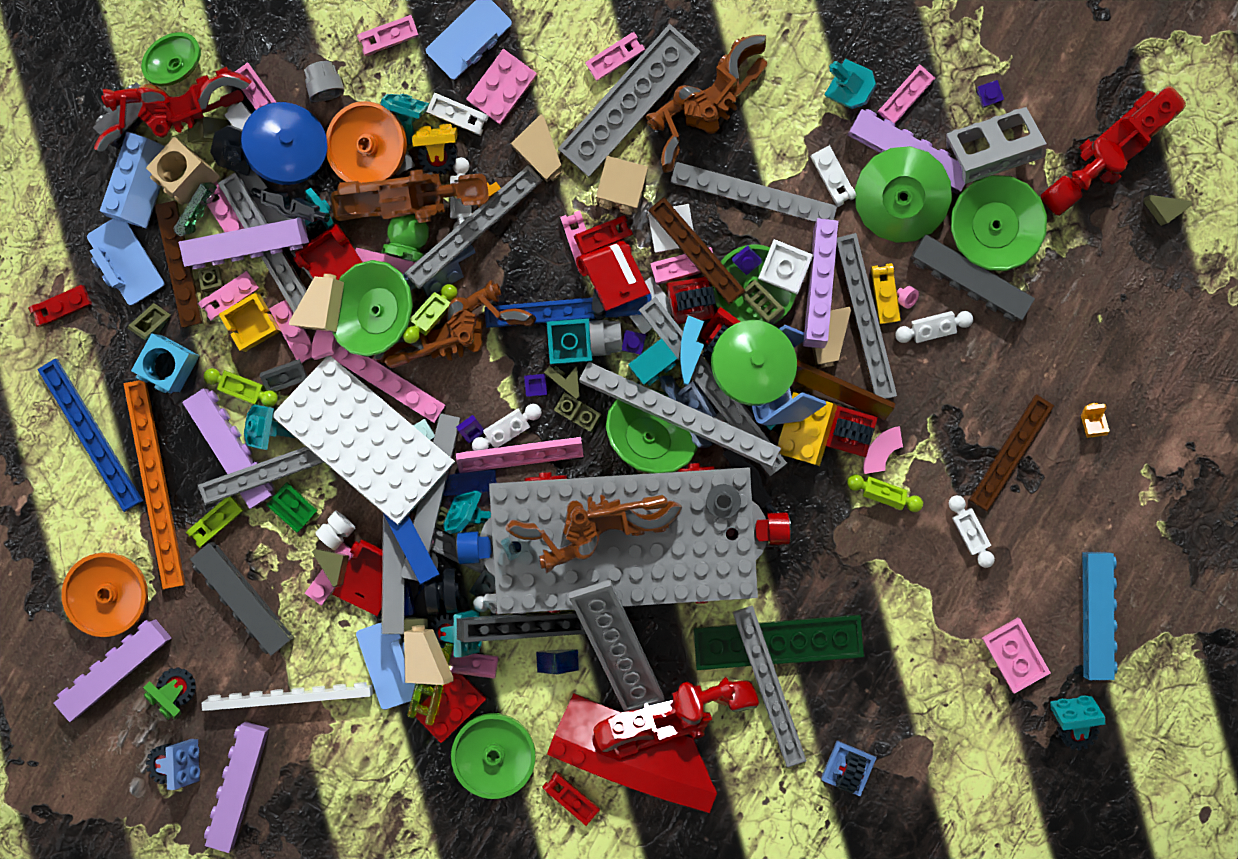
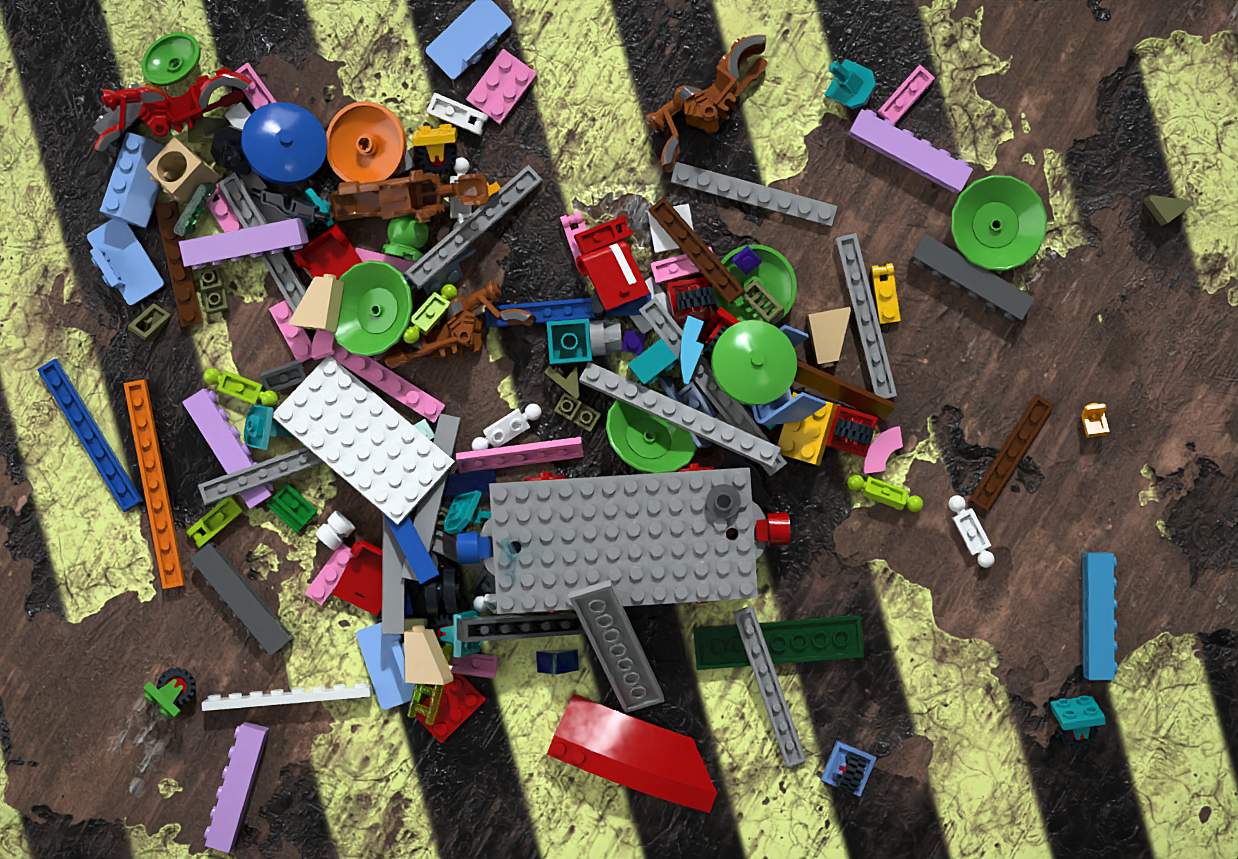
red plate [28,285,92,327] -> none
lavender brick [54,619,172,722] -> none
orange dish [61,552,148,637] -> none
medium azure brick [131,334,200,394] -> none
medium blue plate [146,739,200,790] -> none
bright pink plate [198,271,259,321] -> none
yellow piece [219,293,281,352] -> none
light grey piece [304,61,345,102] -> none
olive slope [312,549,349,587] -> none
bright pink plate [357,15,419,56] -> none
teal piece [381,94,429,145] -> none
bright green dish [451,713,536,799] -> none
dark purple plate [456,415,484,443] -> none
dark orange piece [506,495,682,574] -> none
tan slope [511,114,562,182] -> none
dark purple plate [524,374,547,397] -> none
red plate [542,771,600,826] -> none
light grey plate [558,24,701,177] -> none
bright pink plate [585,32,646,82] -> none
red piece [593,677,759,758] -> none
tan brick [596,156,648,215] -> none
white tile [758,239,813,295] -> none
lavender brick [803,218,838,349] -> none
white plate [810,145,856,207] -> none
bright green dish [855,146,952,243] -> none
white plate [895,311,973,343] -> none
bright pink tile [897,286,919,309] -> none
light grey window [946,107,1047,184] -> none
dark purple plate [976,80,1004,108] -> none
bright pink plate [982,618,1050,694] -> none
red piece [1041,86,1186,216] -> none

